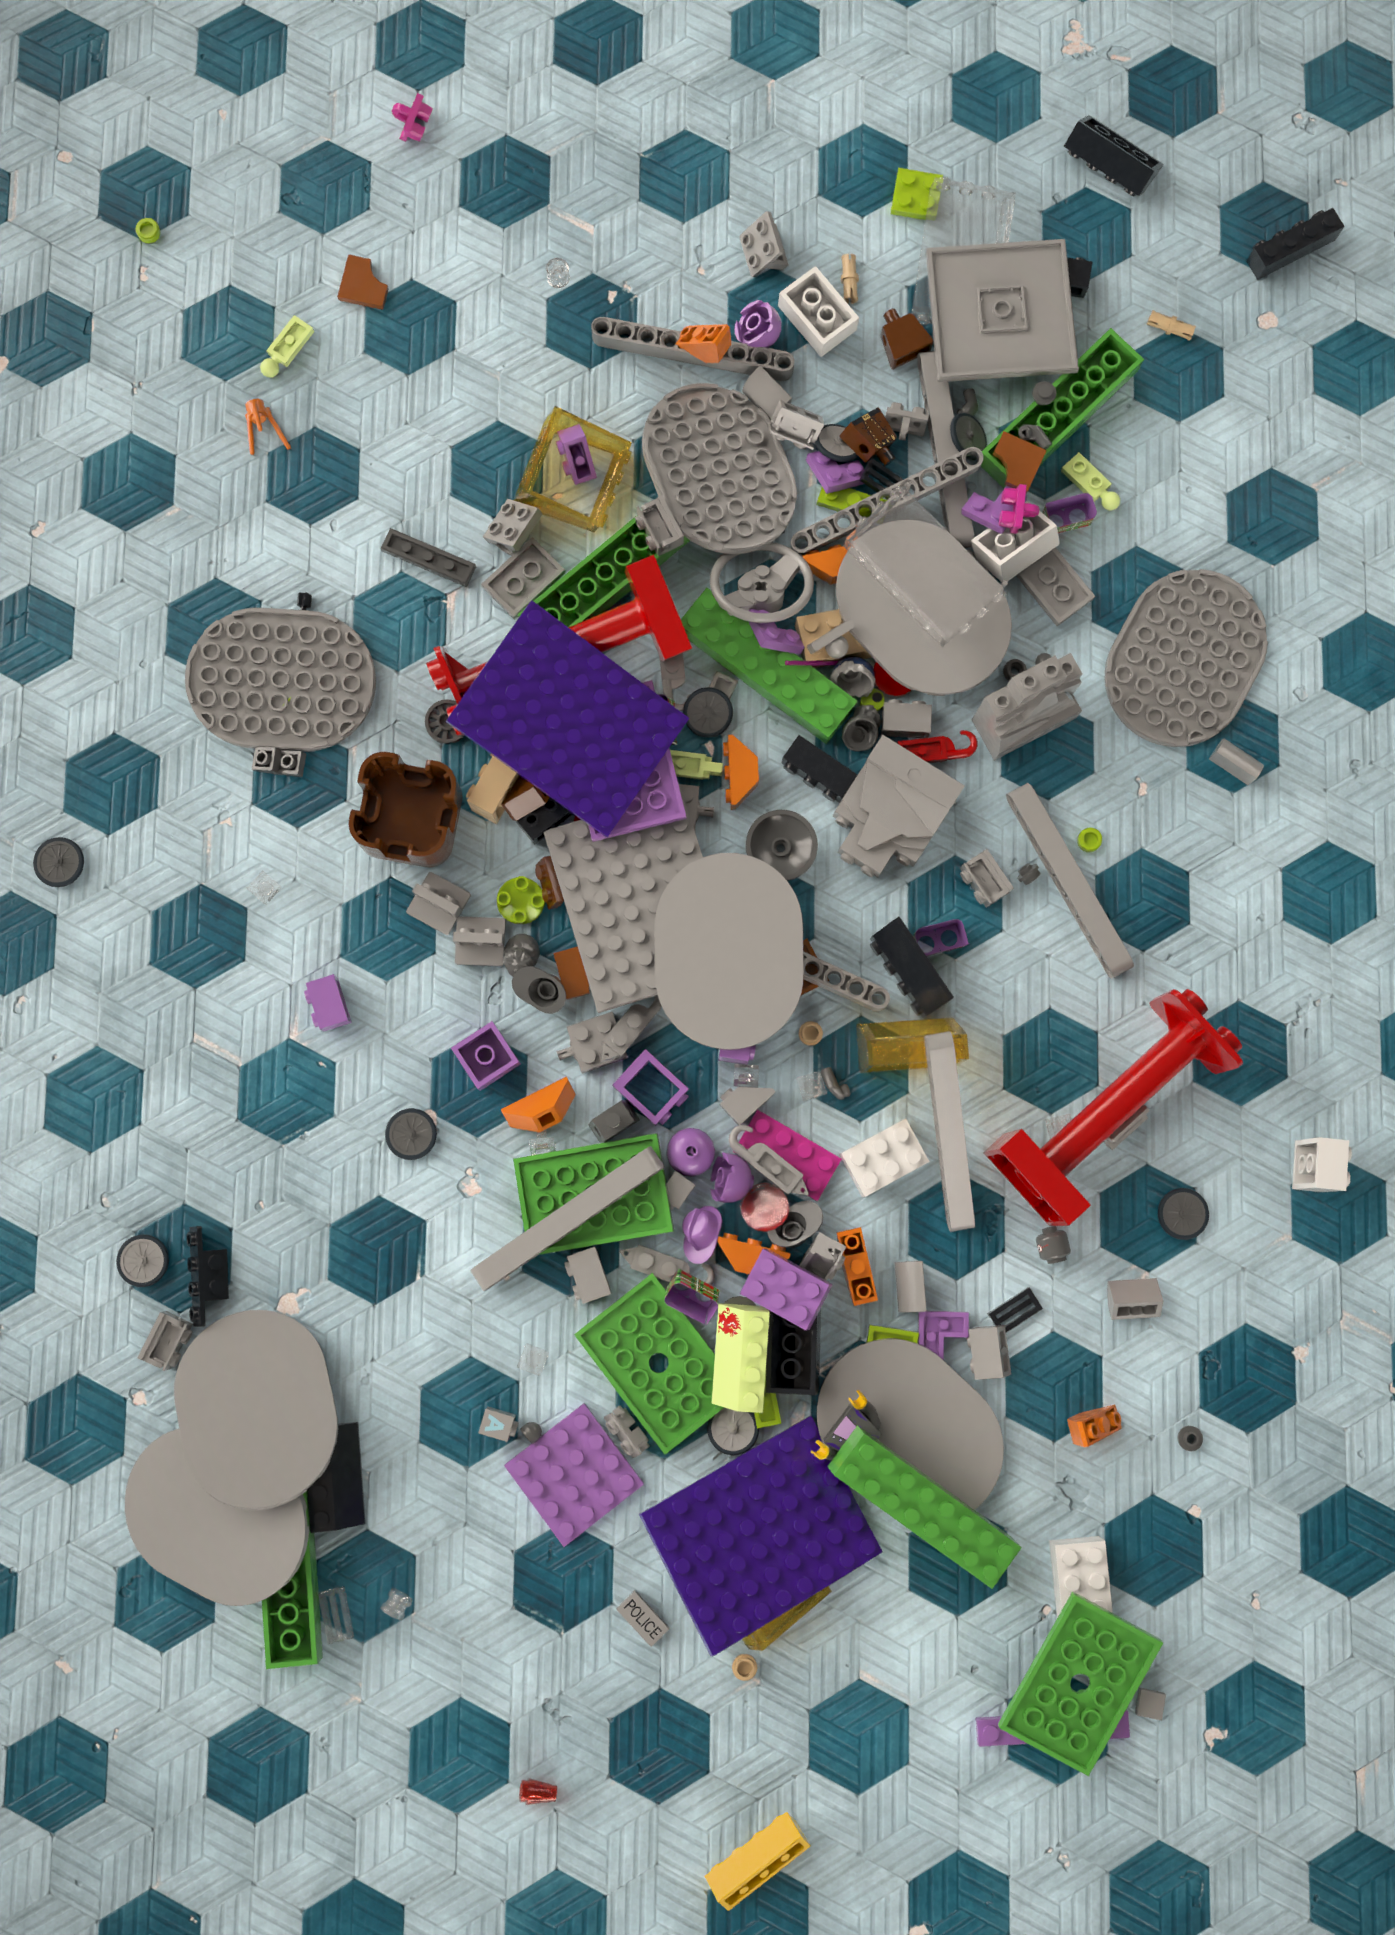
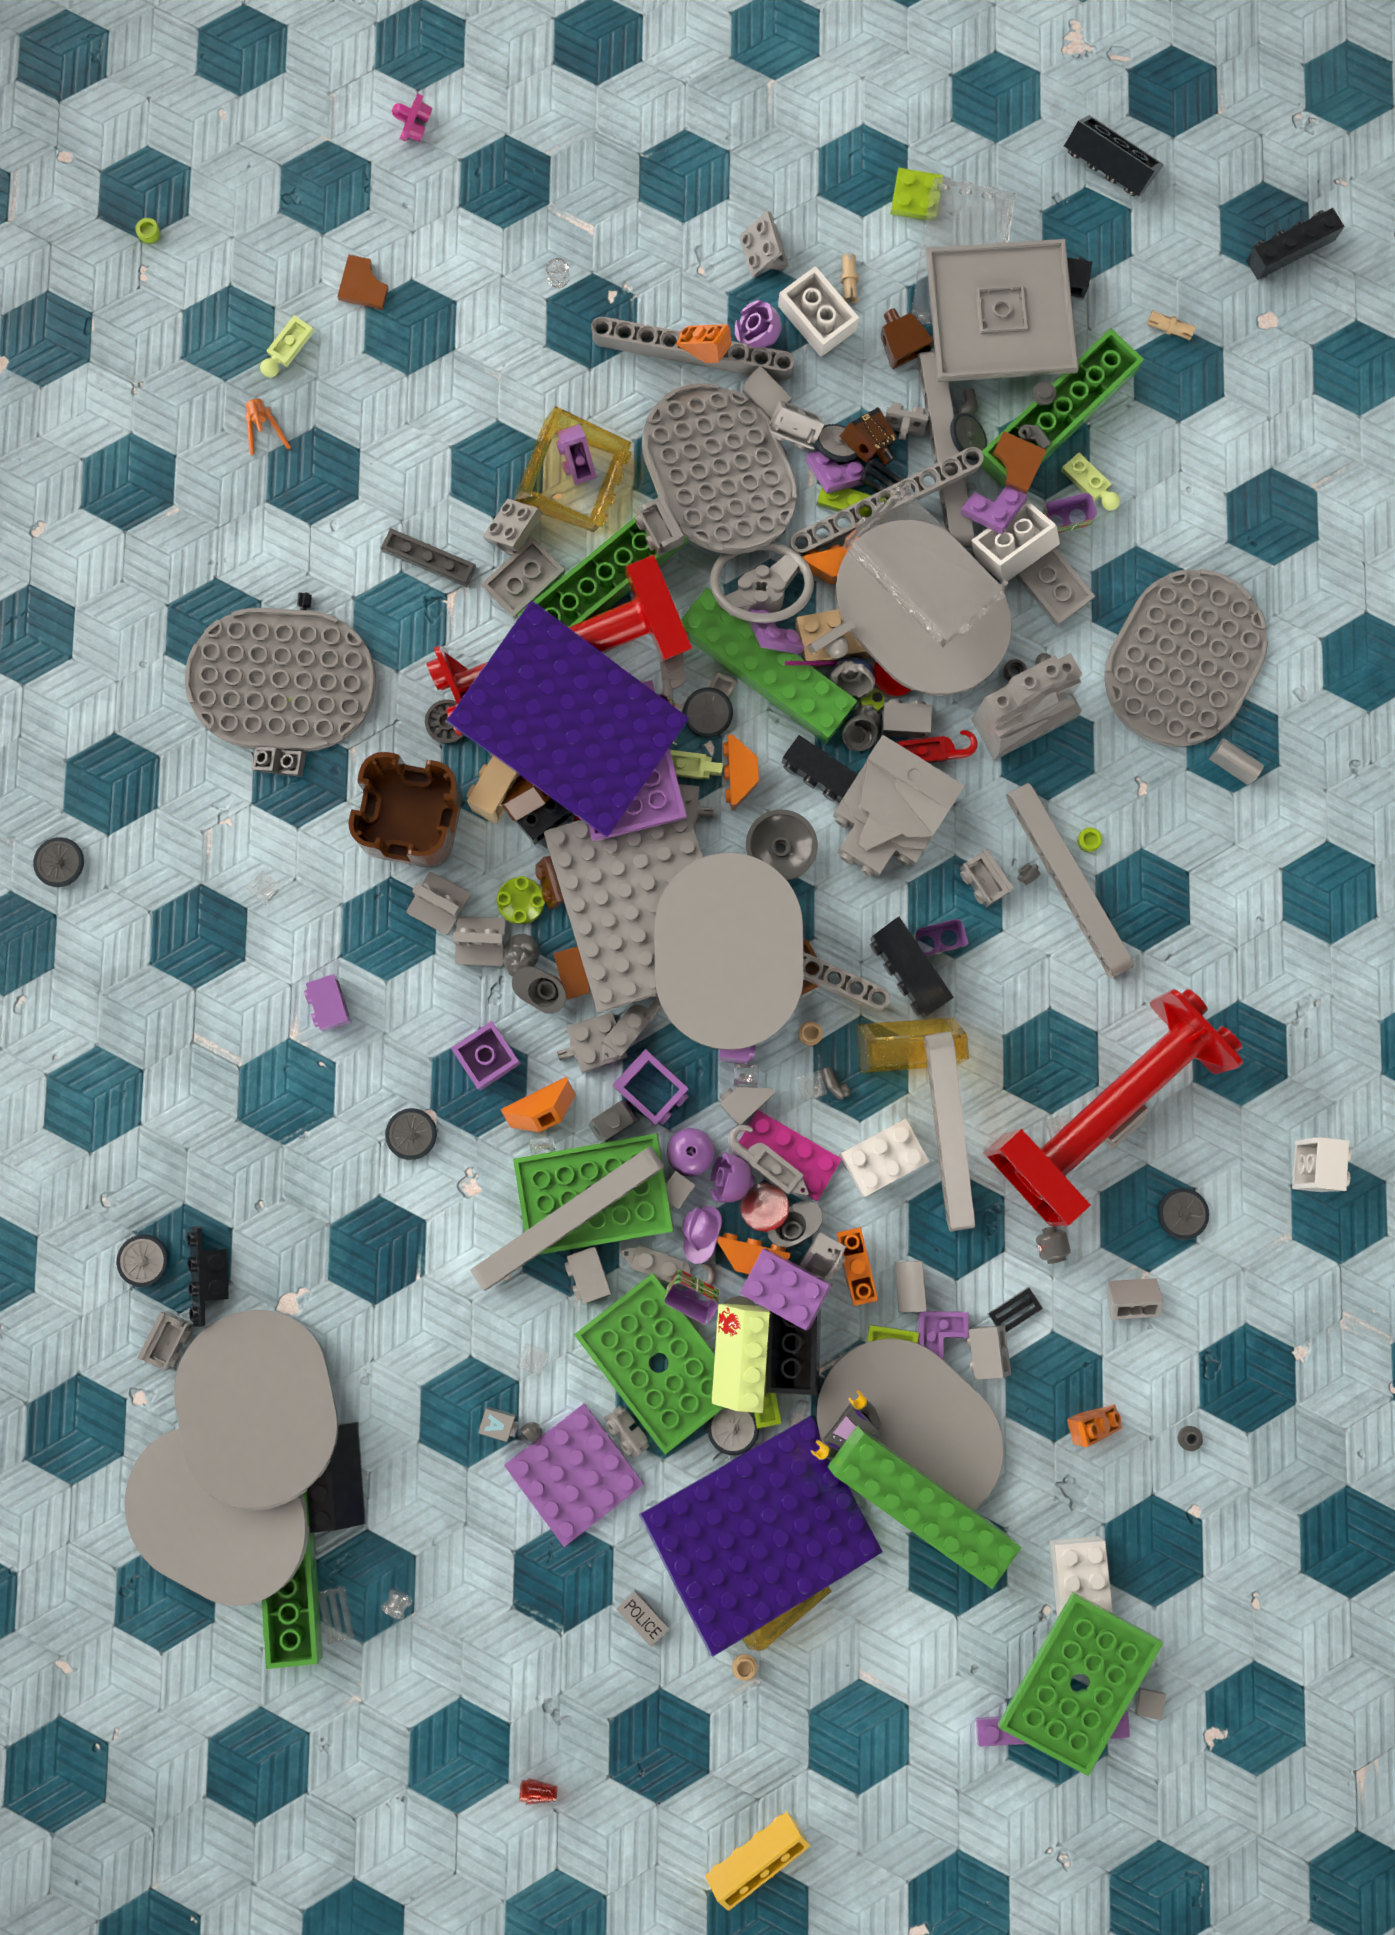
dark pink hips [999,484,1039,534] -> none

